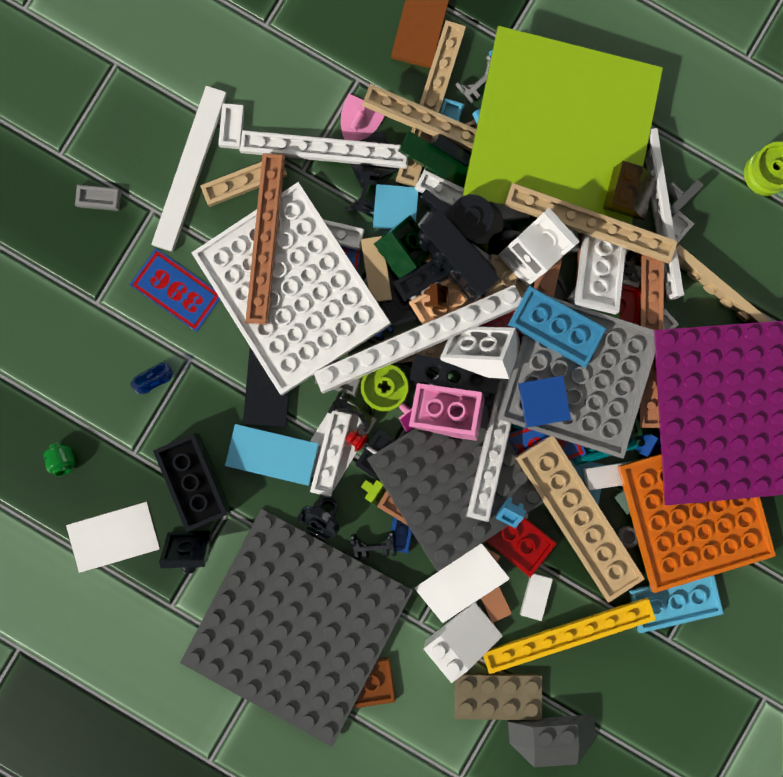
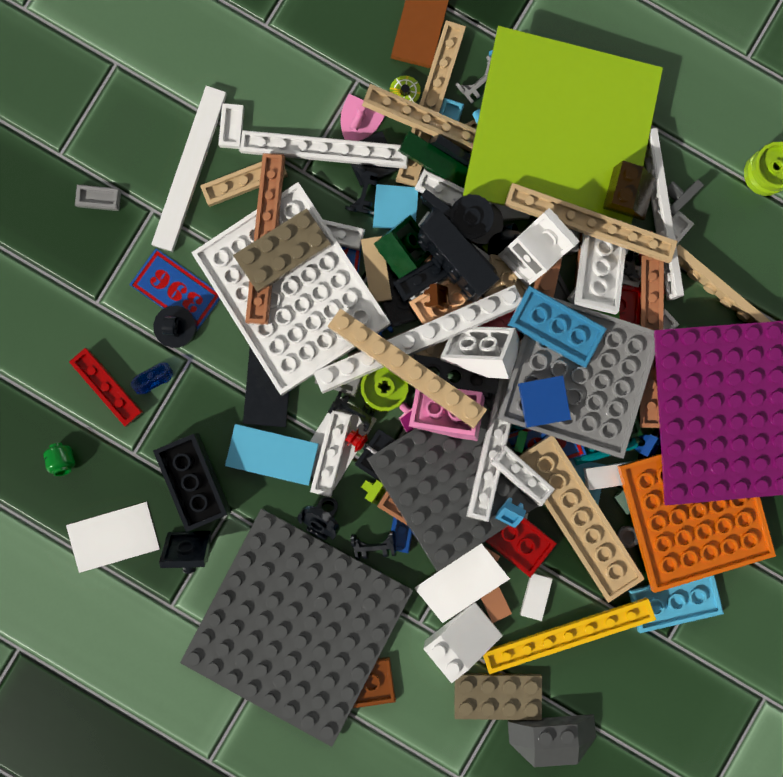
none -> red plate [69,348,143,427]
none -> black tile [153,306,197,348]
none -> dark tan plate [233,208,331,293]
none -> tan plate [328,308,487,429]
none -> piece [390,76,421,103]
none -> white tile [490,446,555,506]
none -> dark green tile [514,430,528,455]

